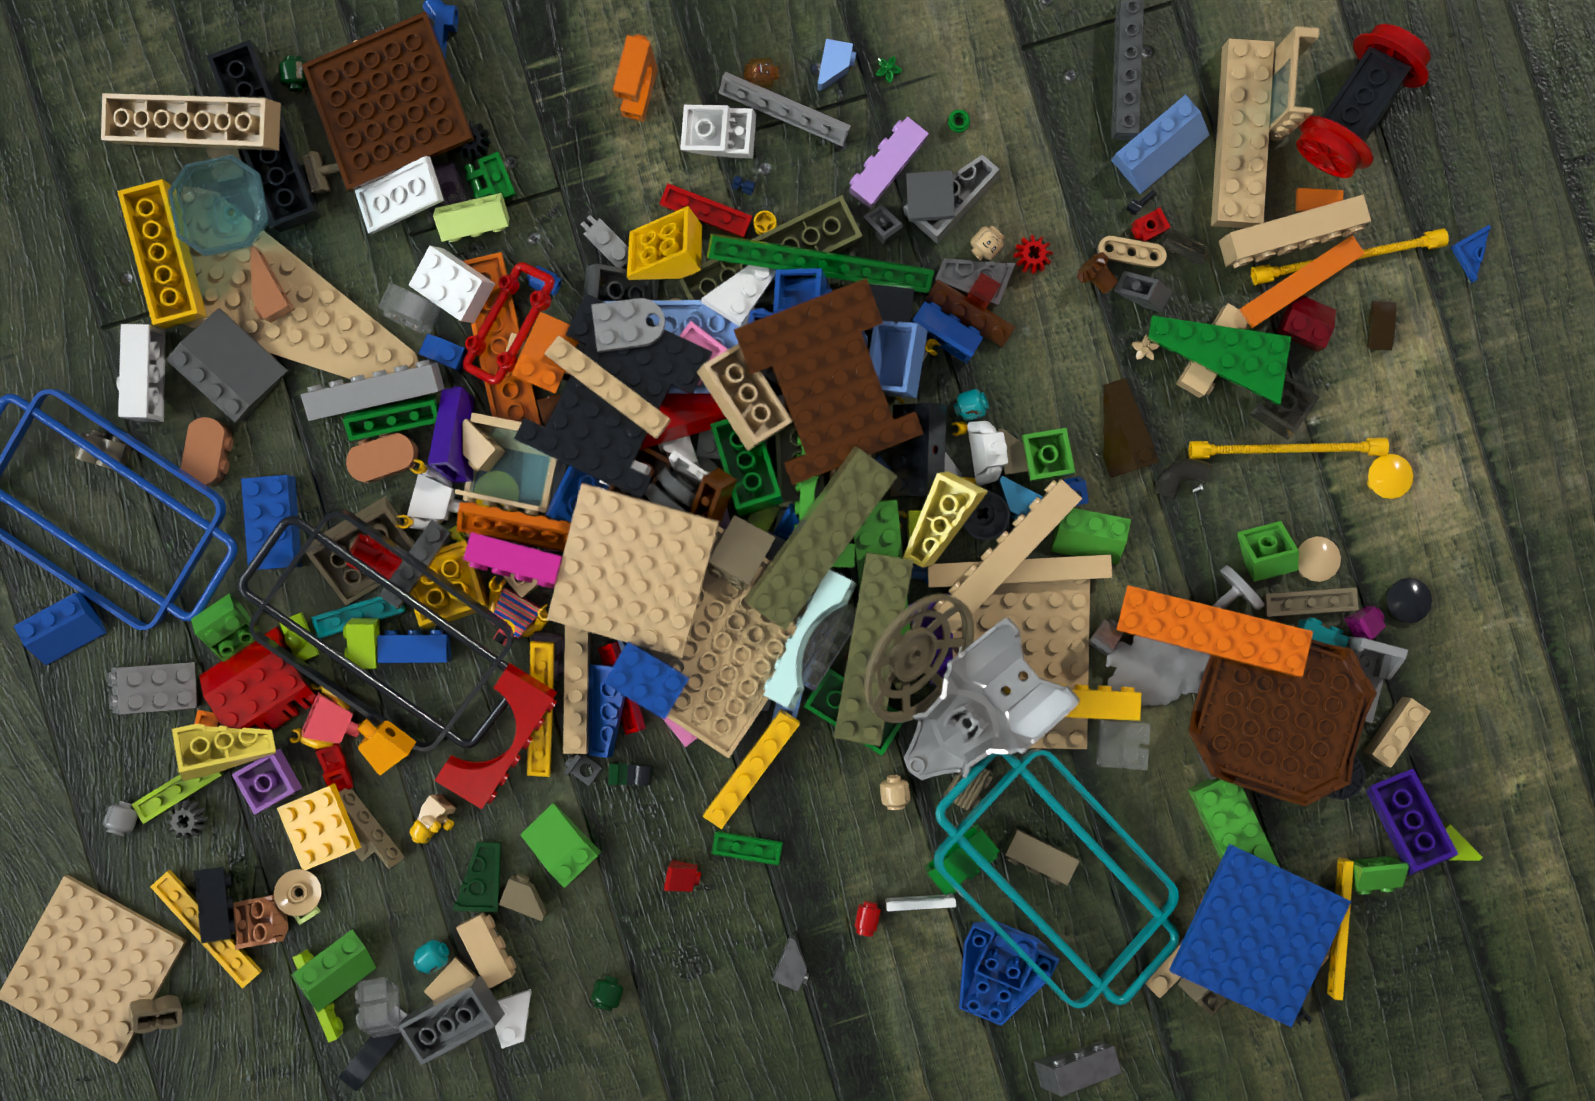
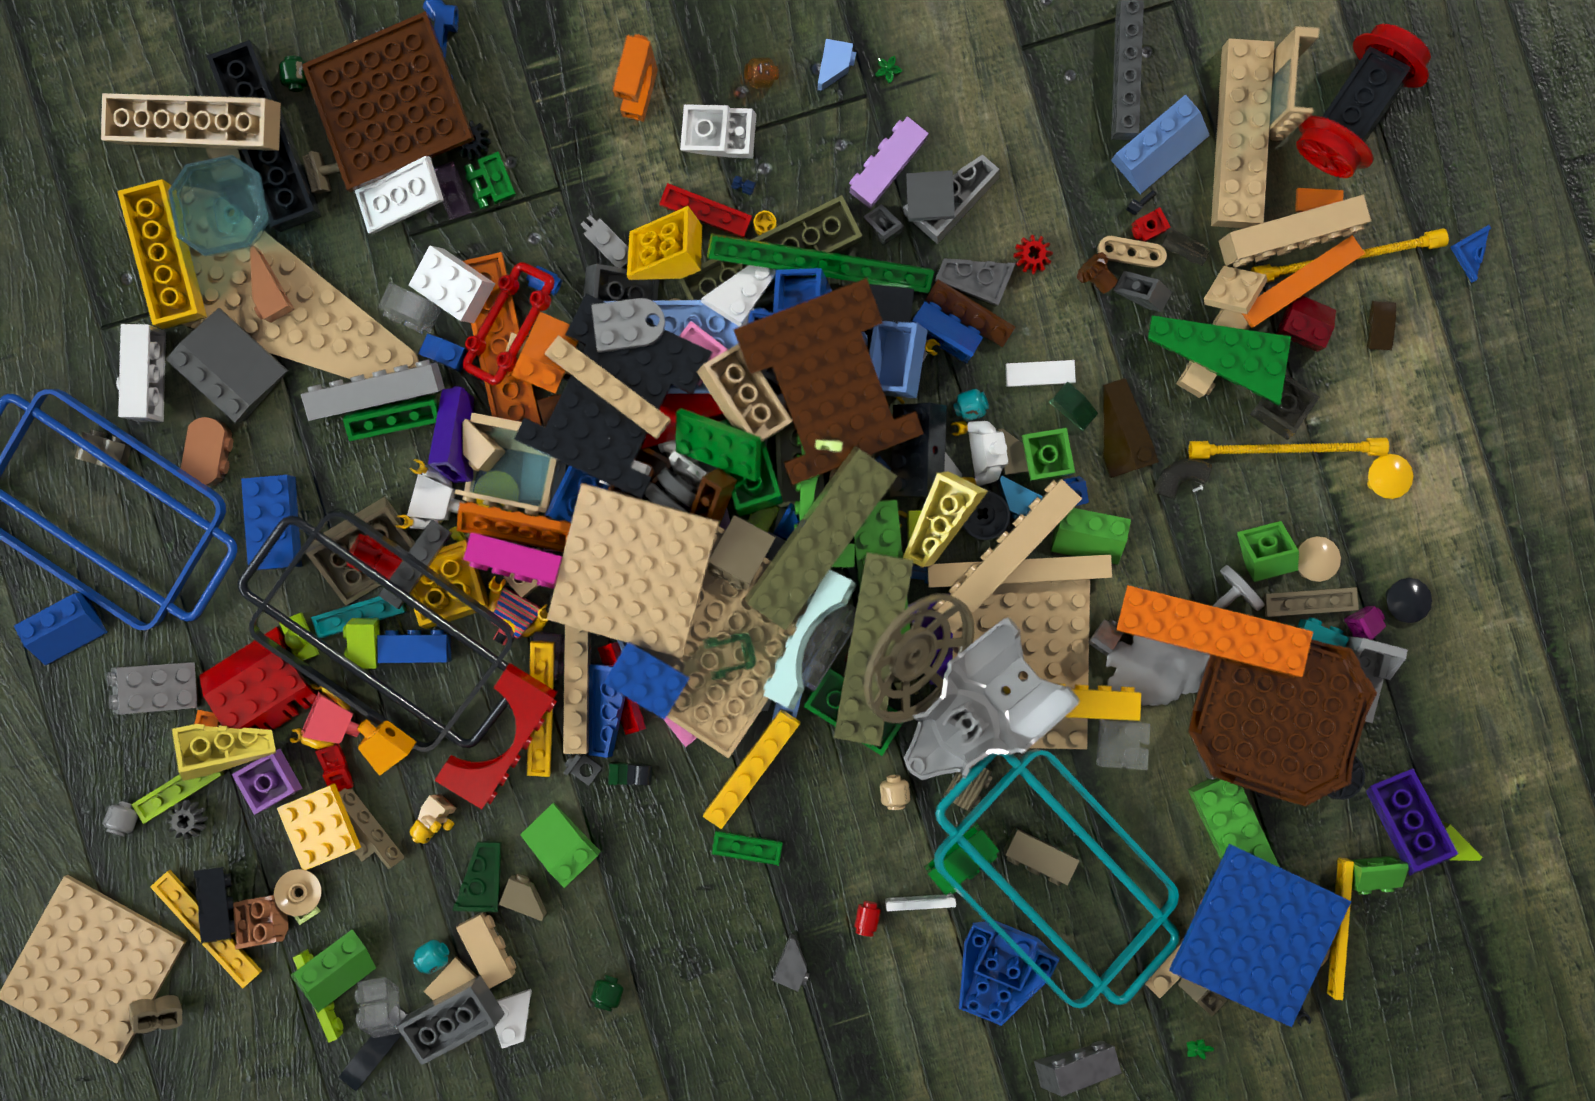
bright green slope [191,593,255,662] -> none
nougat brick [346,432,419,484] -> none
yellowish green brick [433,193,510,242] -> none
red slope [664,860,701,892] -> none
light grey tile [719,72,851,147] -> none
green plate [948,110,970,133] -> none
clear red brick [967,272,1001,308] -> none
tan head [970,226,1004,260] -> none
tan plant [1132,334,1159,360] -> none
tan brick [1363,696,1431,768] -> none
none -> green plate [676,409,761,481]
none -> clear green piece [703,633,756,680]
none -> yellowish green tile [815,439,842,451]
none -> white tile [1005,360,1076,387]
none -> clear green slope [1049,381,1099,431]
none -> green plant [1186,1039,1214,1059]
none -> tan plate [1204,266,1267,314]

